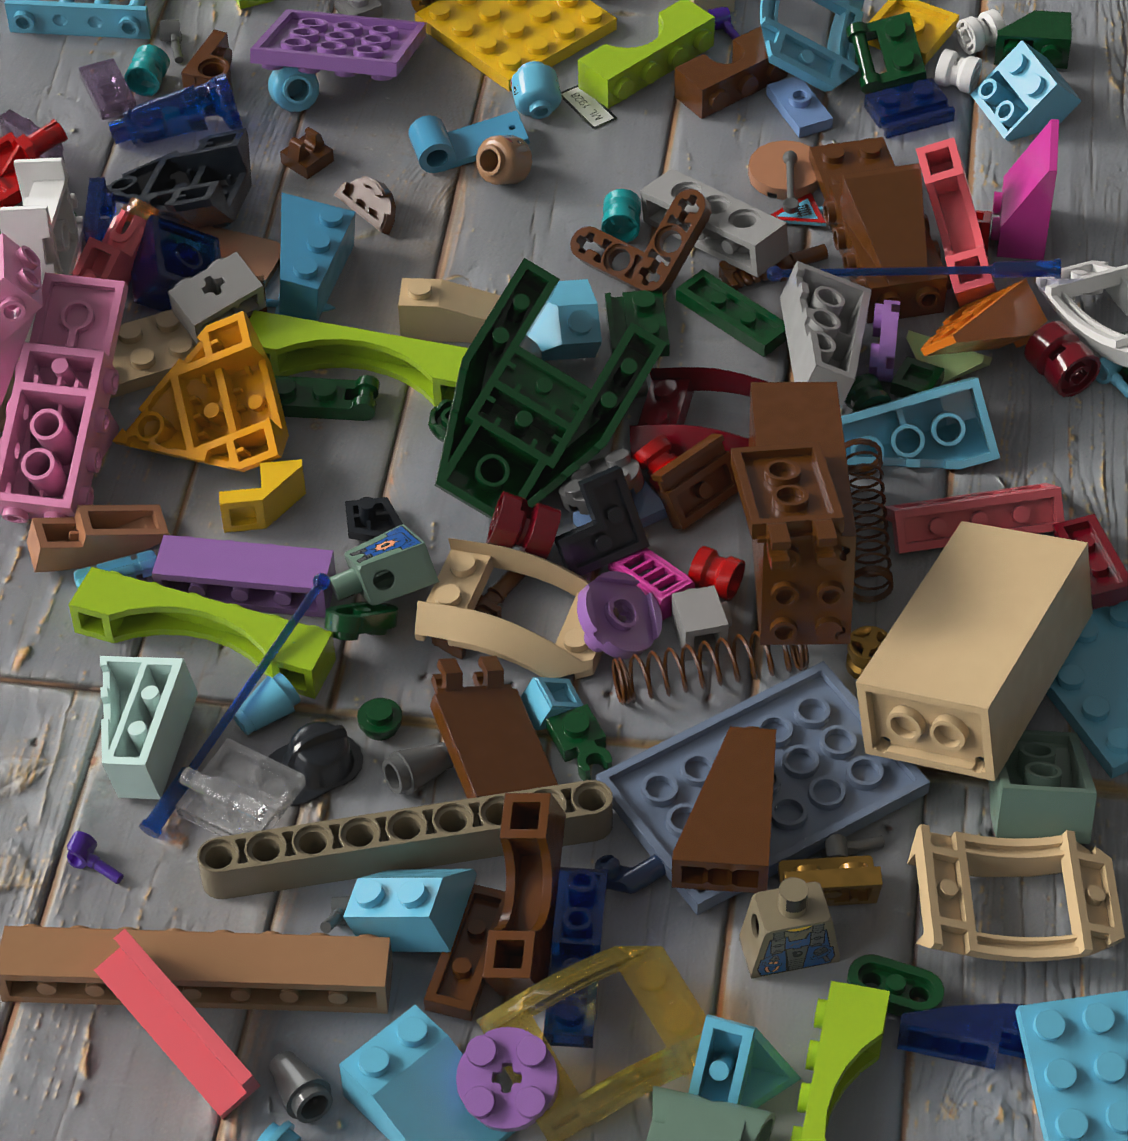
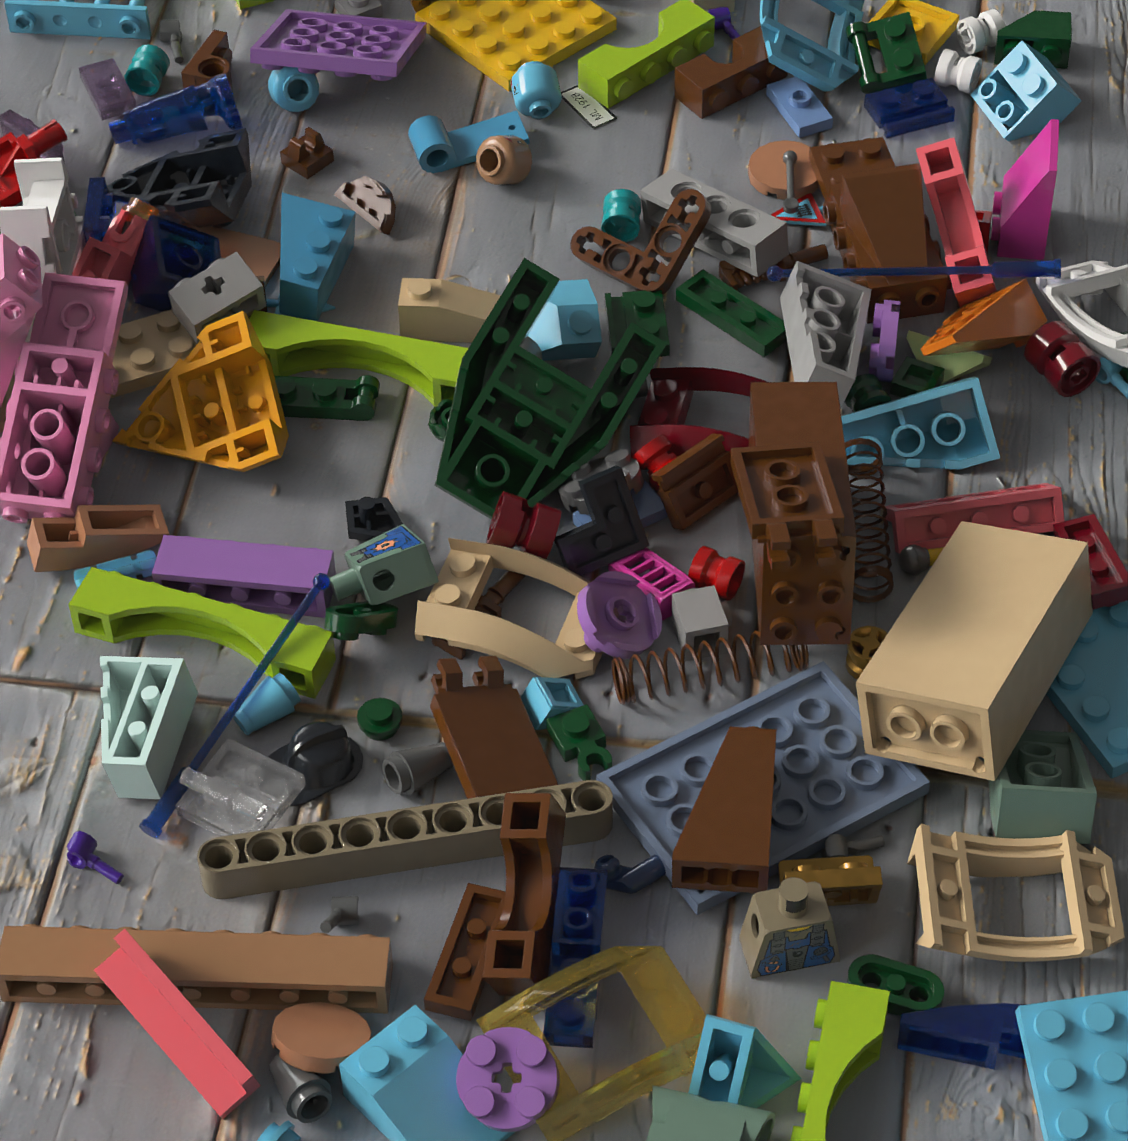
yellow slope [219,459,306,533] -> none
medium azure slope [343,869,477,952] -> none
none -> nougat tile [271,1002,371,1074]
none -> flat silver piece [899,544,944,574]

